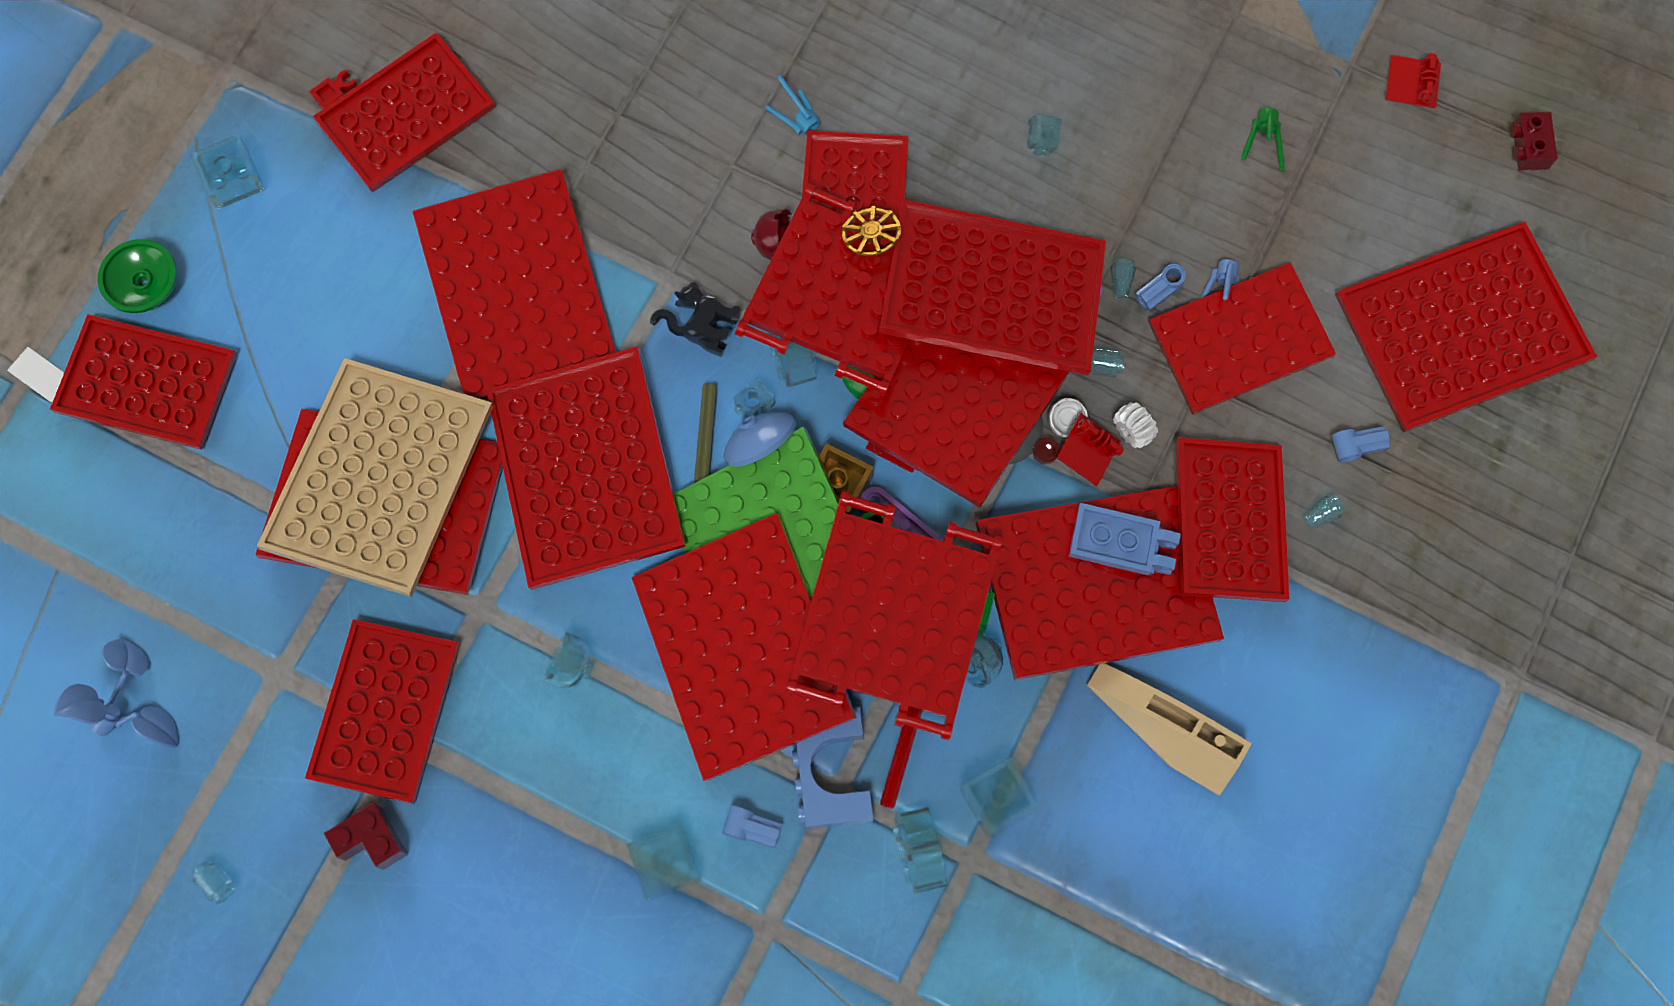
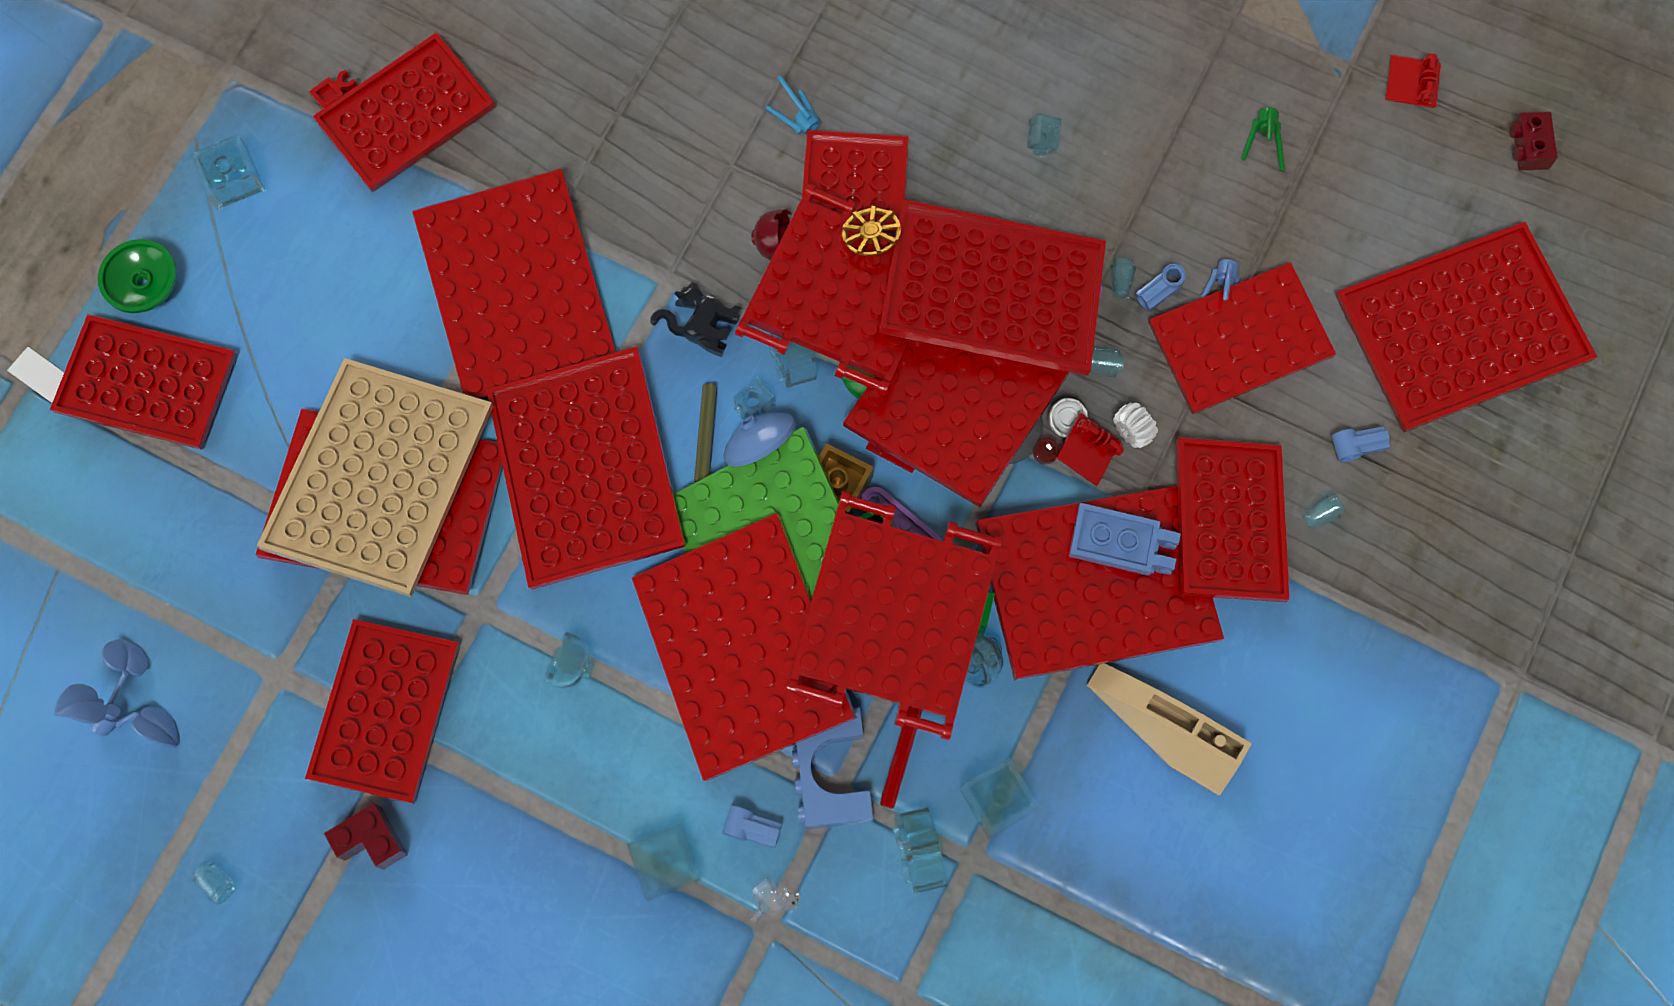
none -> clear animal [750,877,800,923]

